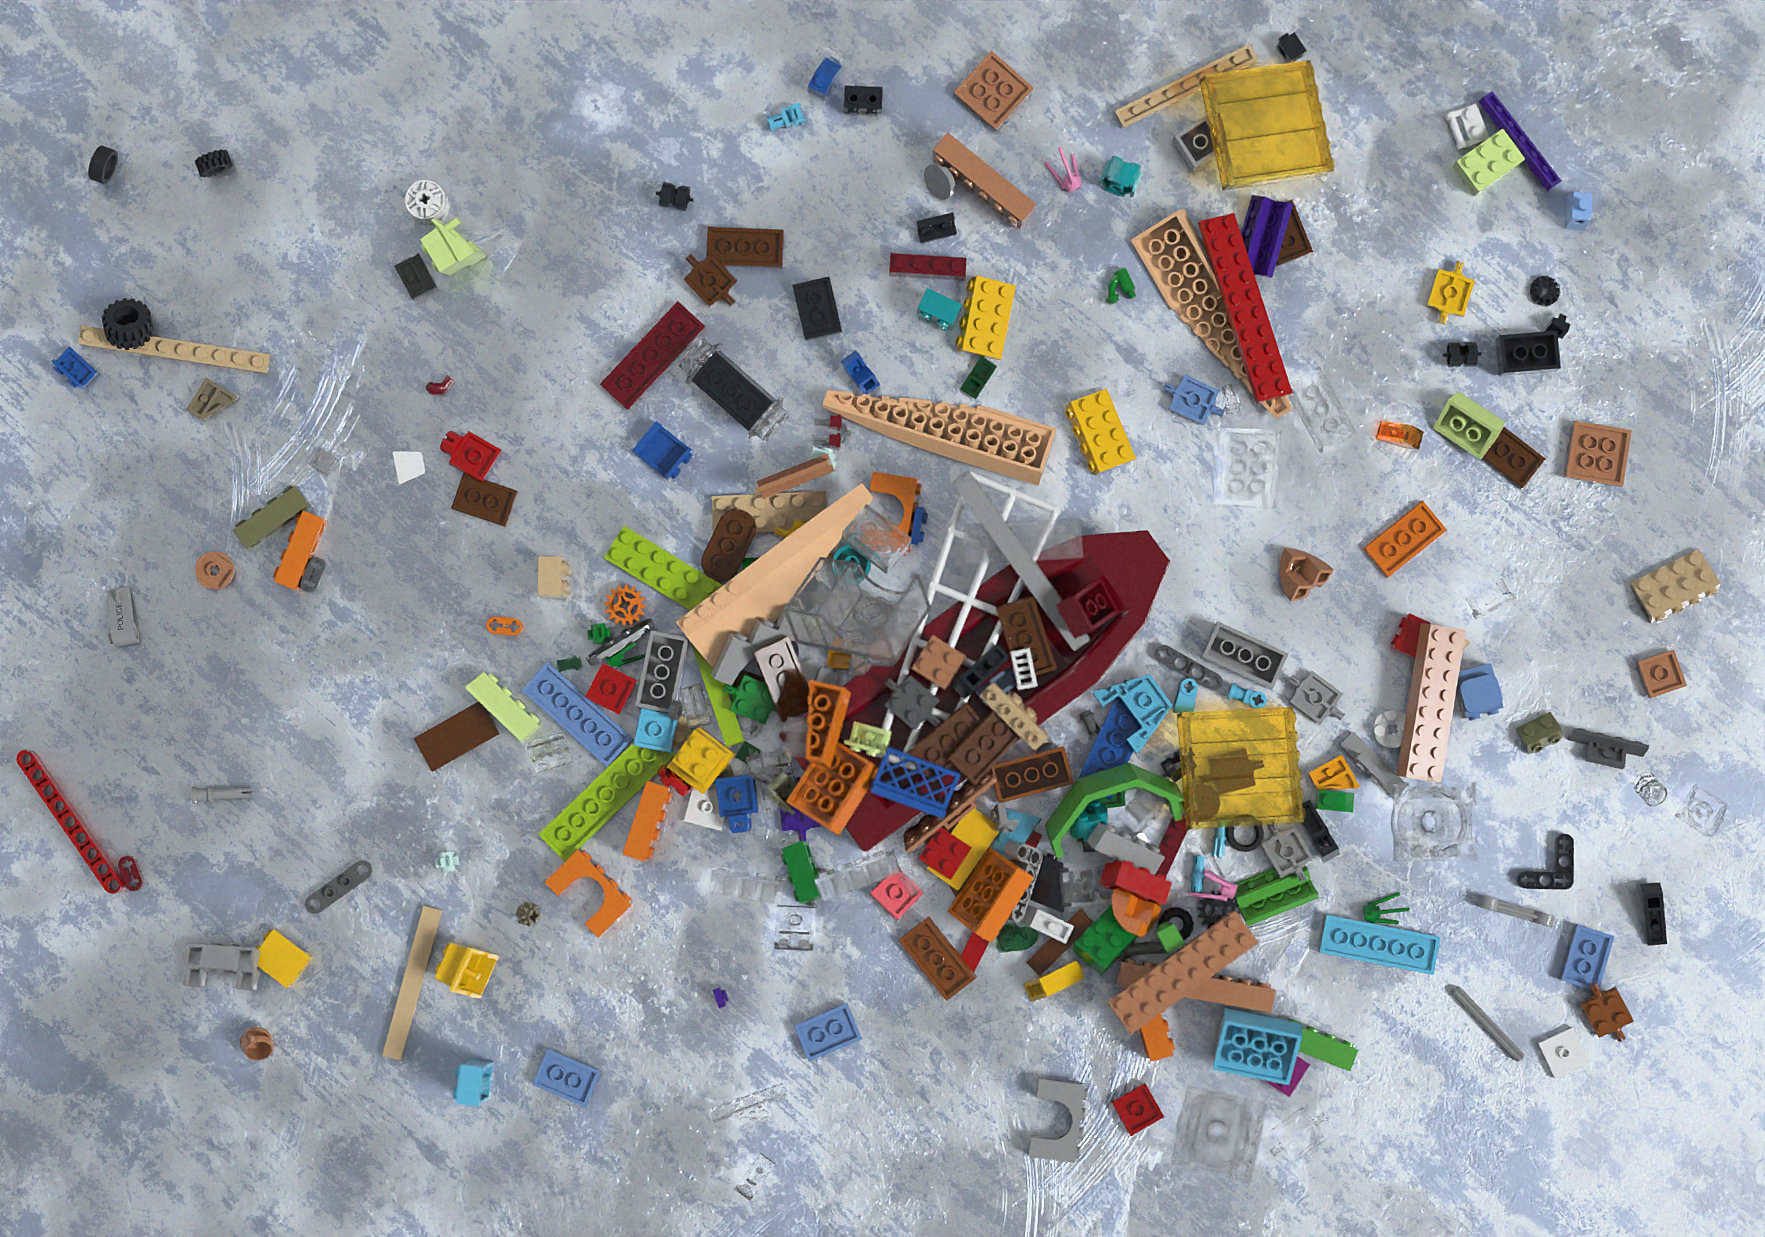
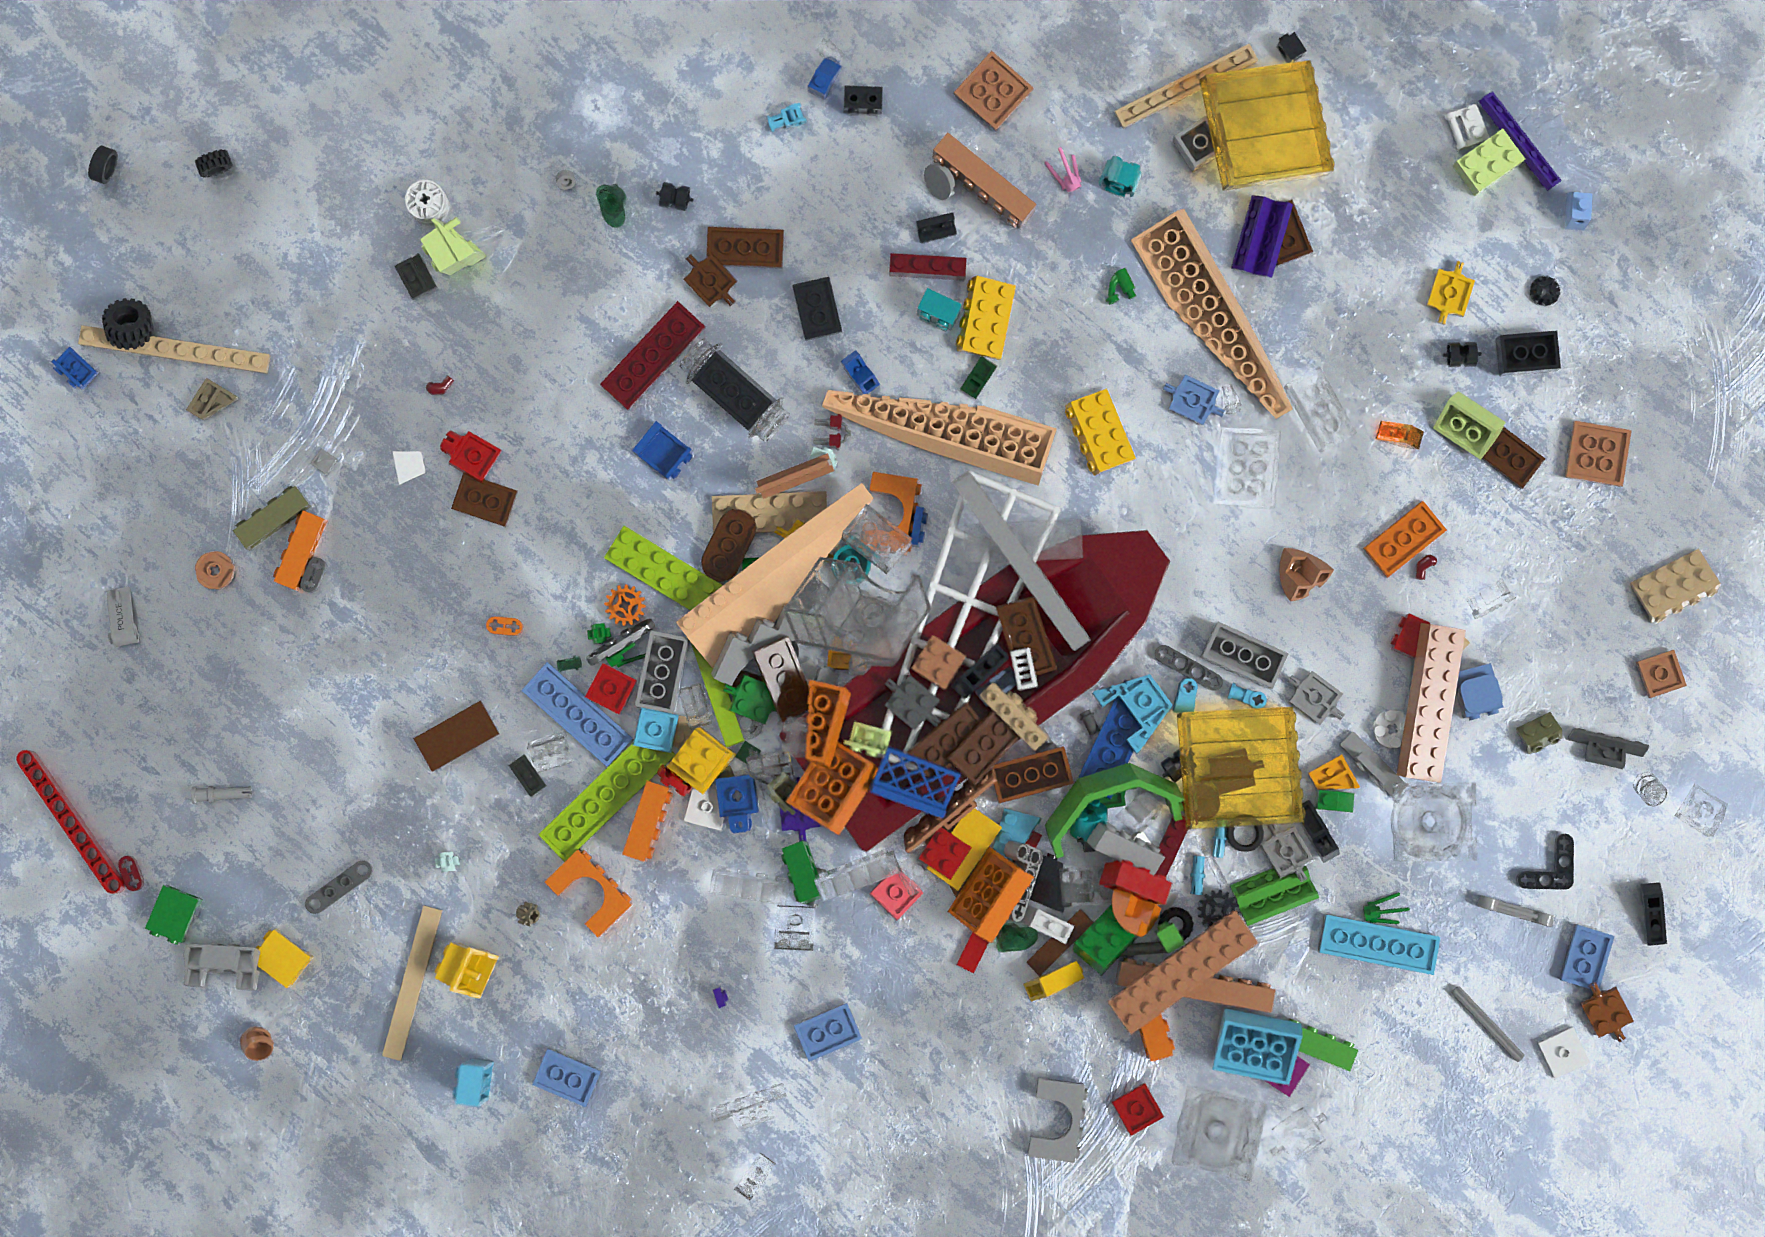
yellowish green slope [465,672,541,742] -> none
tan brick [538,556,571,600] -> none
dark grey tile [669,700,683,721] -> none
dark orange plate [898,916,977,1001] -> none
light grey bracket [991,802,1019,833] -> none
dark red brick [1056,578,1119,639] -> none
bright pink plant [1188,869,1238,902] -> none
red plate [1198,213,1293,404] -> none
black tile [1545,313,1571,339] -> none
none -> green panel [145,885,203,945]
none -> pearl dark grey plate [508,754,547,797]
none -> light grey tile [556,170,576,190]
none -> clear green piece [596,184,627,228]
none -> dark red arm [1416,555,1437,580]

